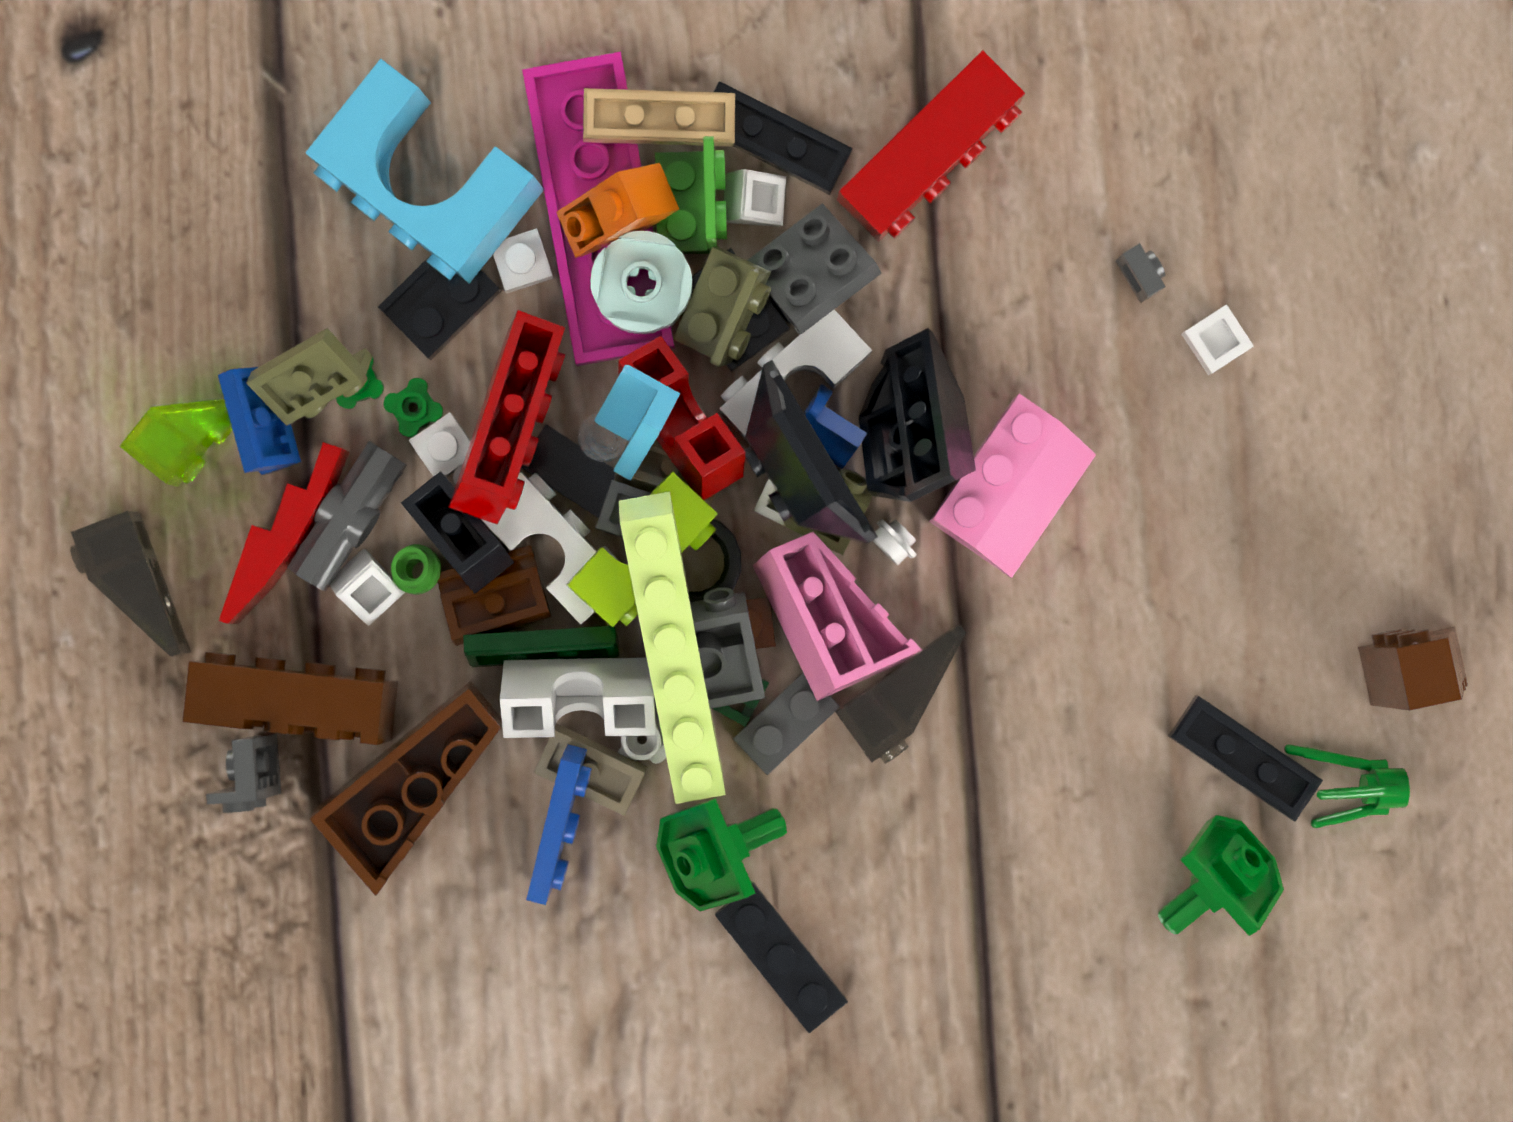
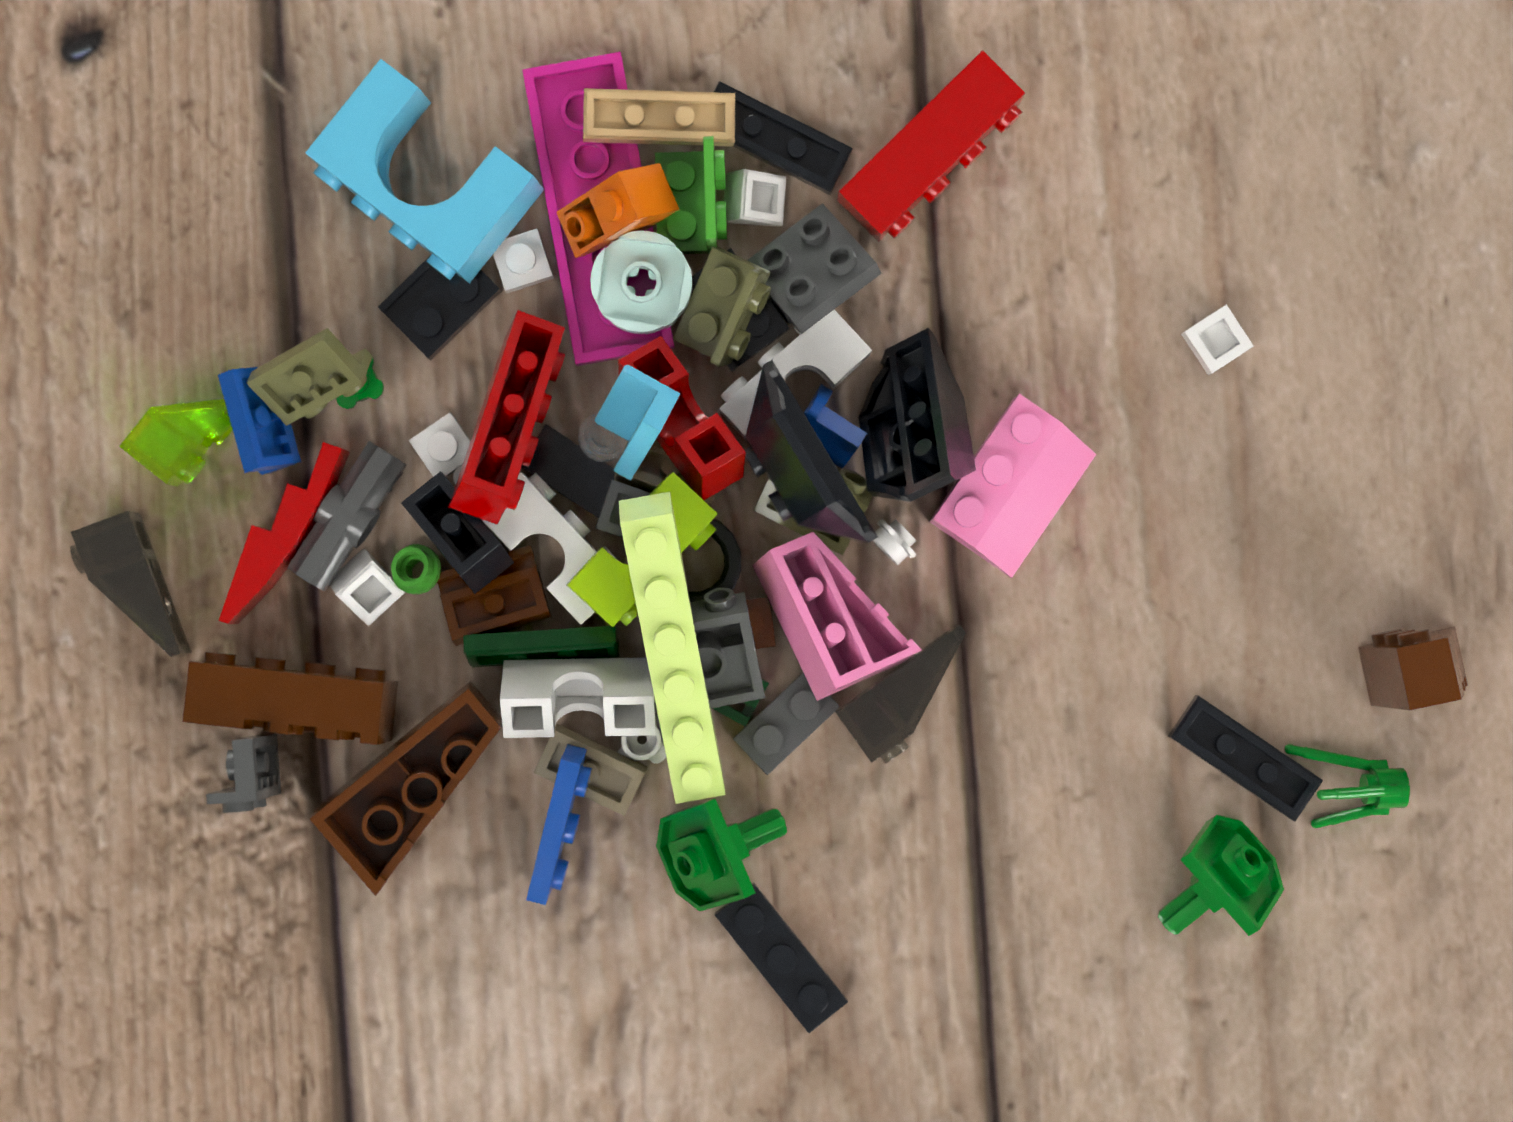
green plate [383,378,443,437] -> none
dark grey plate [1116,243,1166,303] -> none

